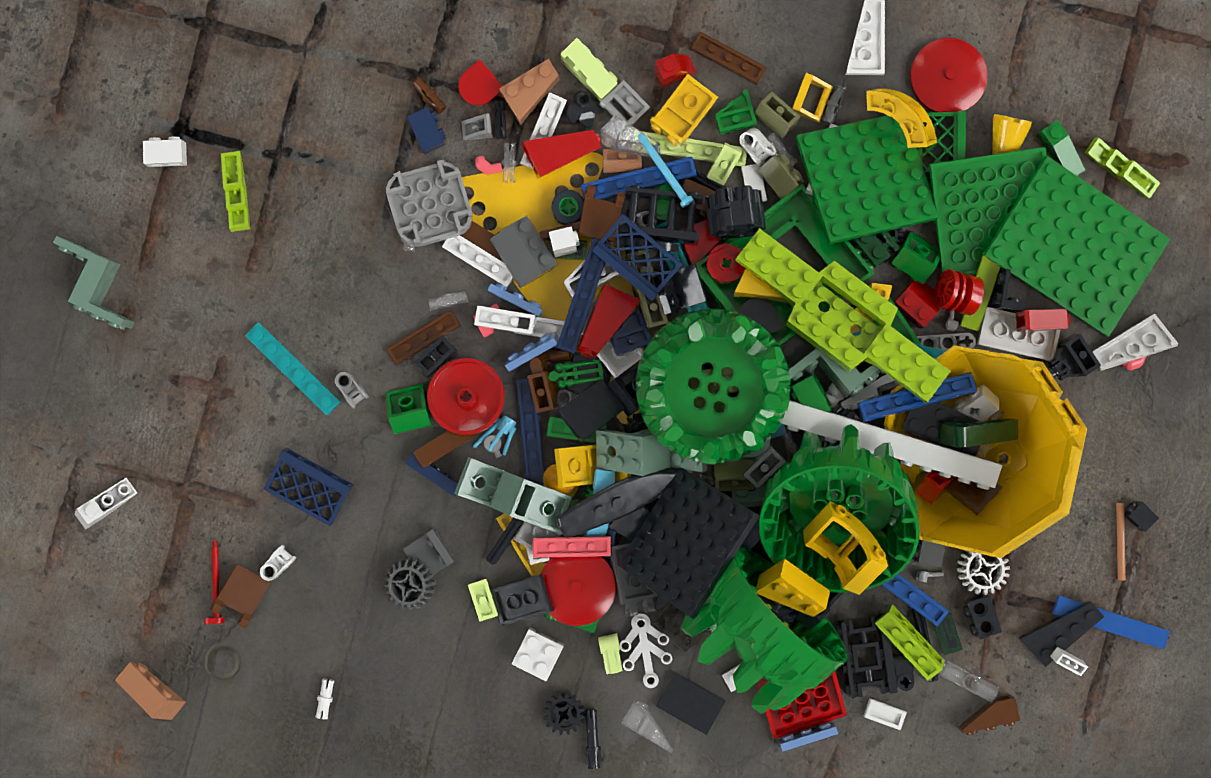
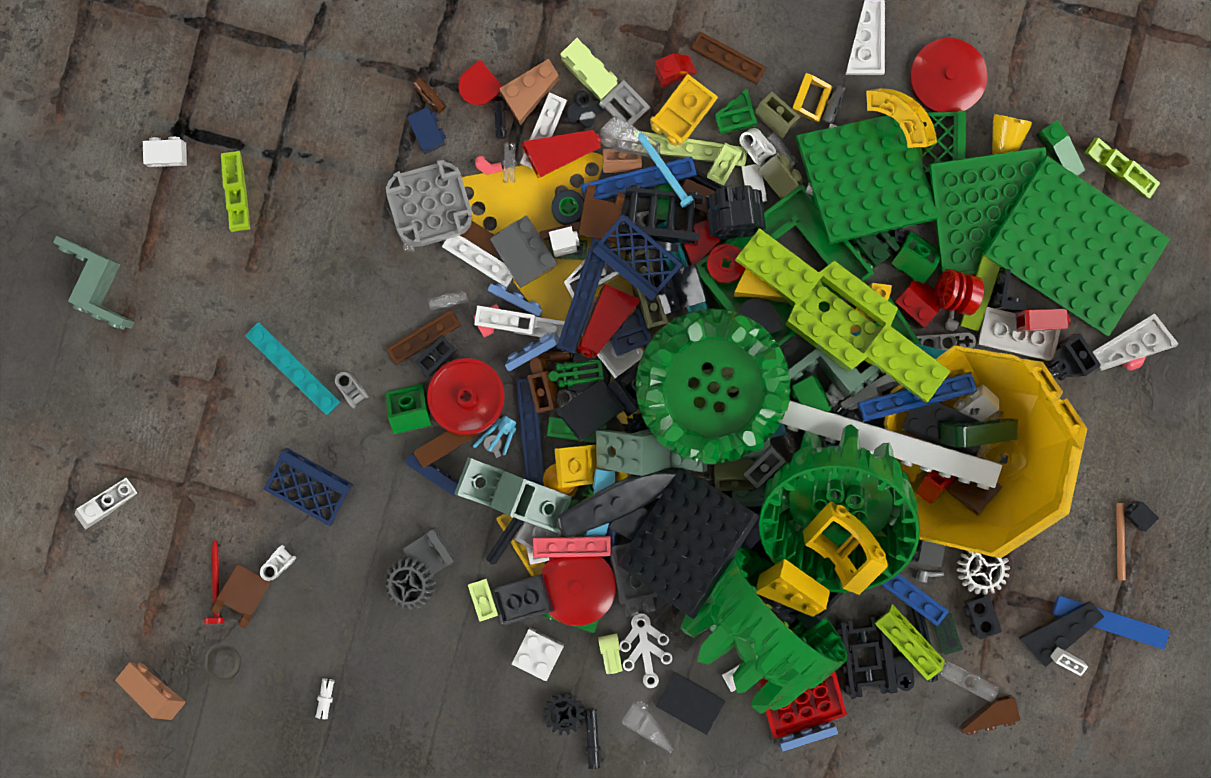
light grey slope [461,114,493,140] -> none
white tile [863,698,907,730] -> none

